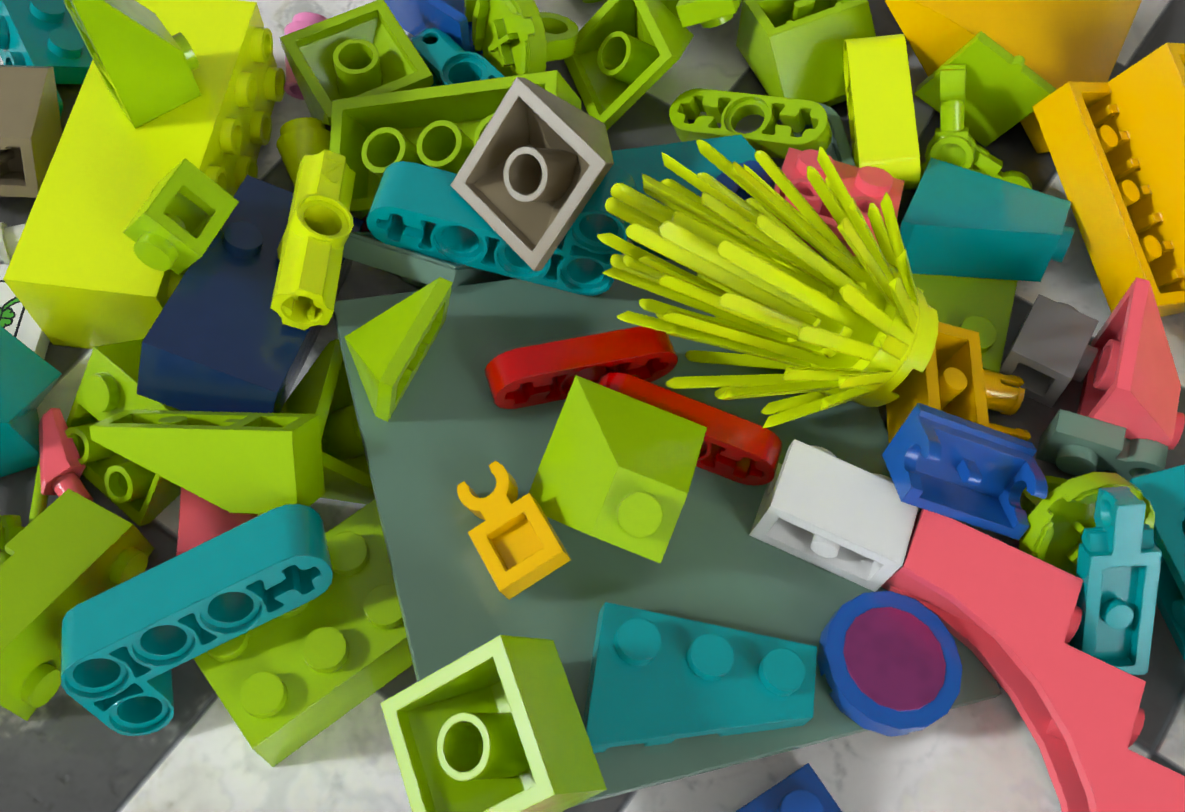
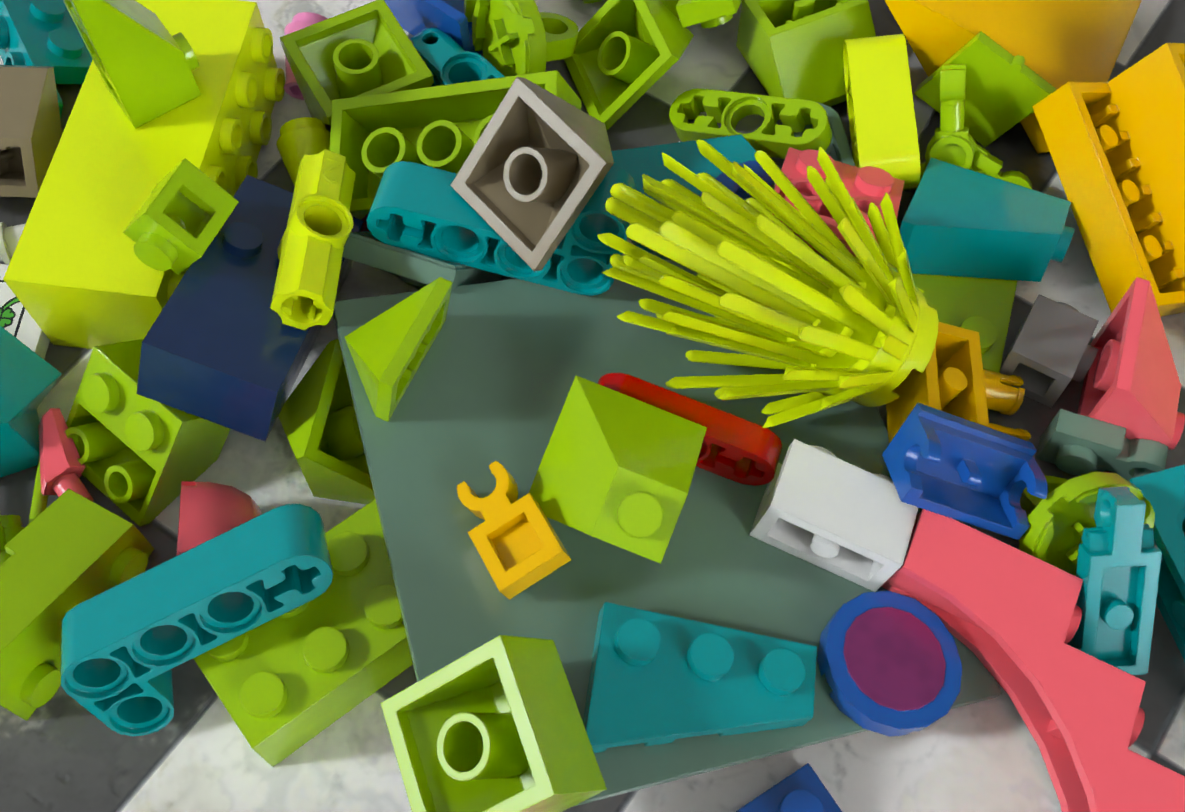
lime slope [89,410,325,516] -> none
red beam [485,326,678,409] -> none

